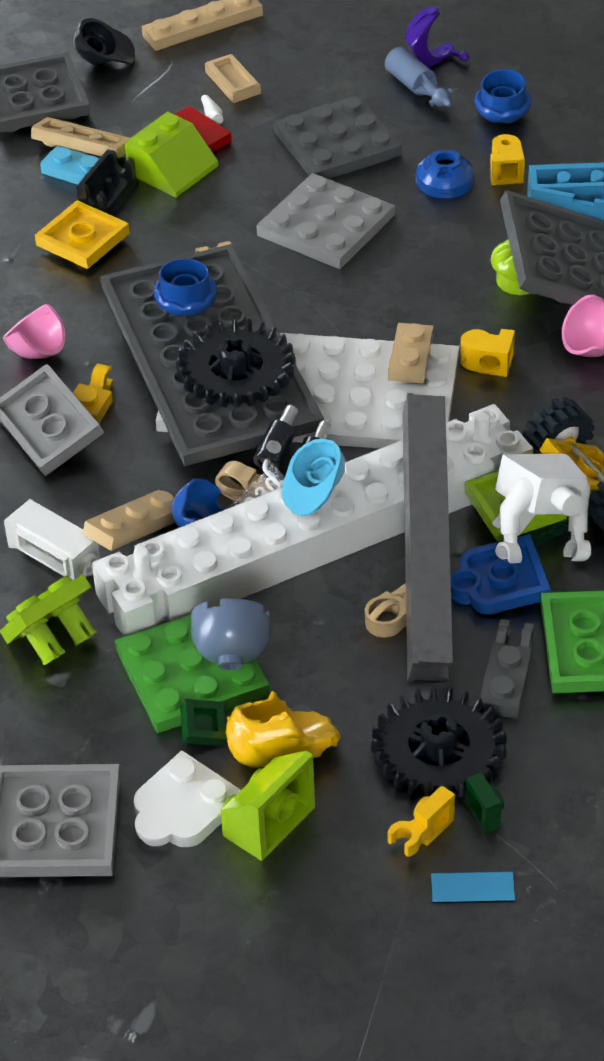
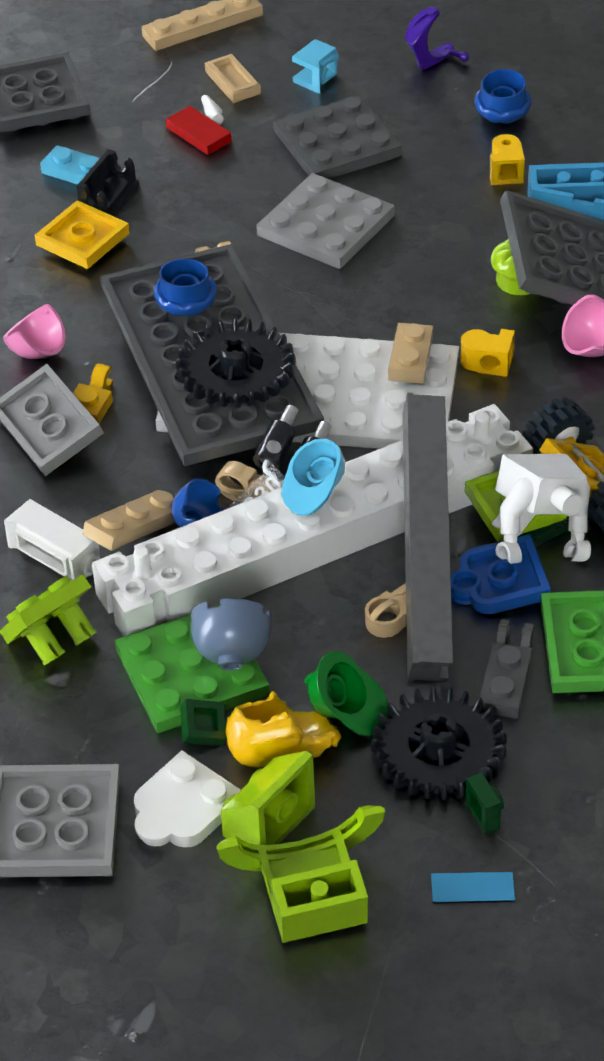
tan plate [31,117,130,159] -> none
black piece [74,18,135,66] -> none
lime slope [125,111,218,198] -> none
sand blue wheel [385,47,453,107] -> none
yellow plate [388,786,455,857] -> none
blue piece [415,149,475,198] -> none
none -> lime piece [216,805,386,943]
none -> medium azure window [292,39,339,94]
none -> green piece [304,650,389,737]

